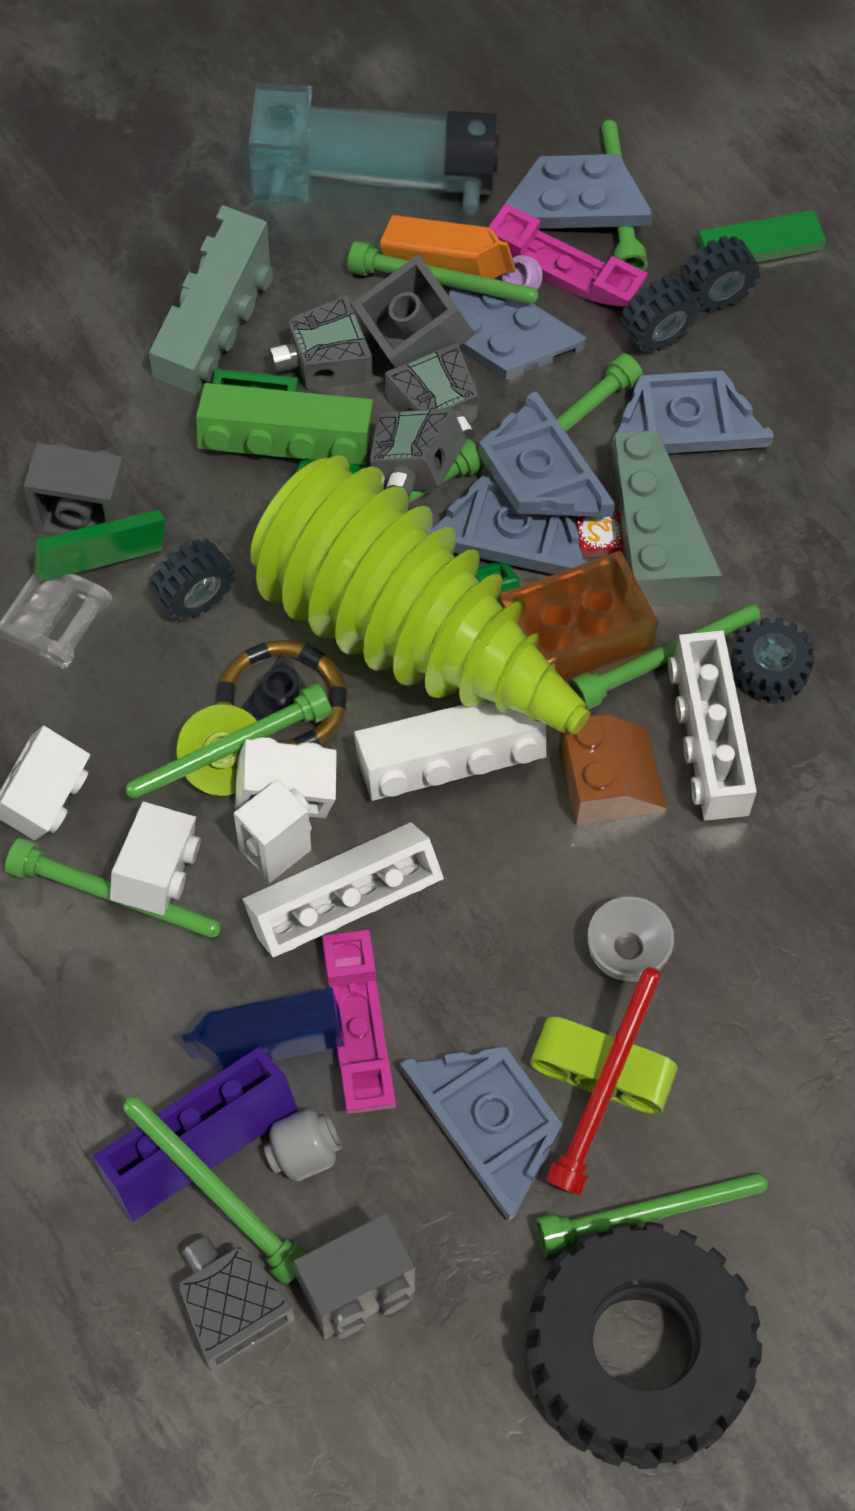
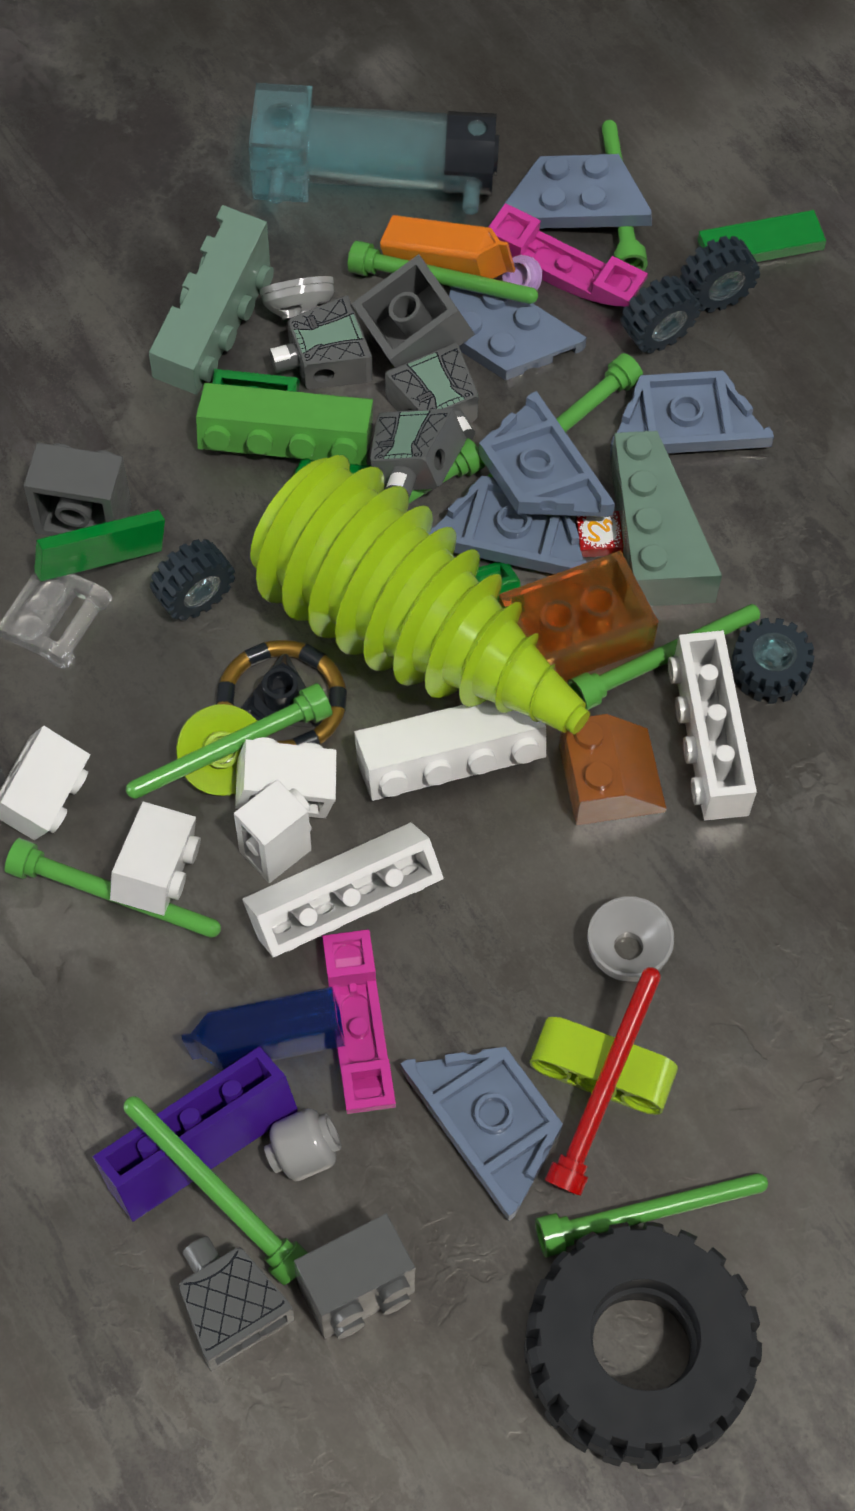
none -> light grey piece [260,276,335,321]

